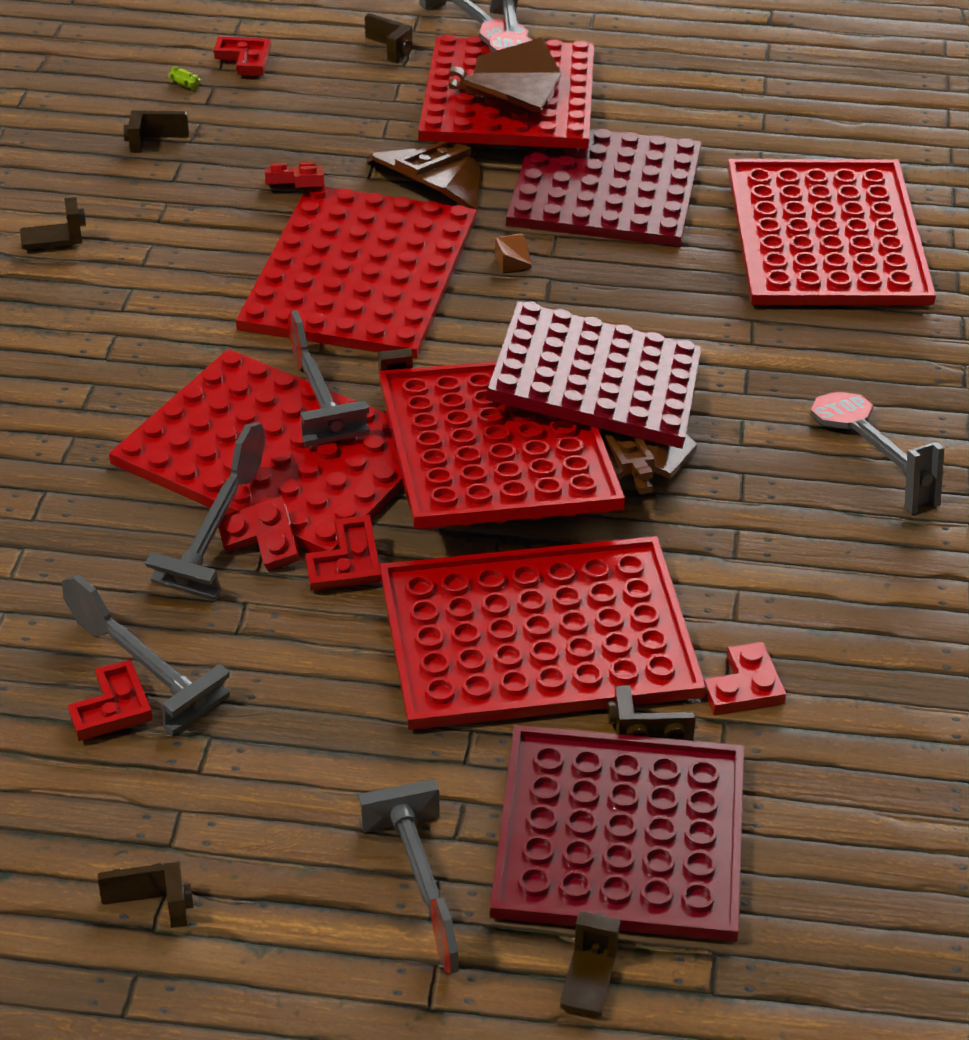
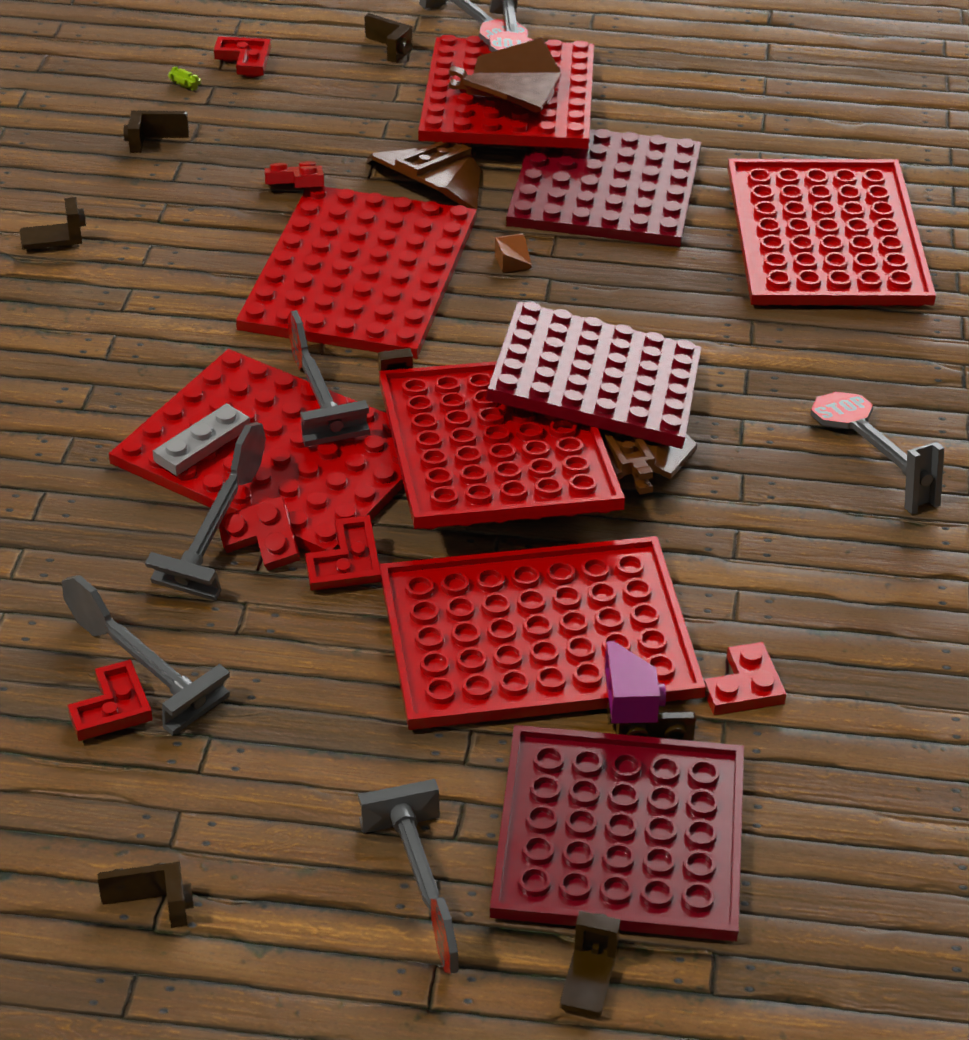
none -> light grey plate [153,403,250,476]
none -> slope [604,641,666,723]

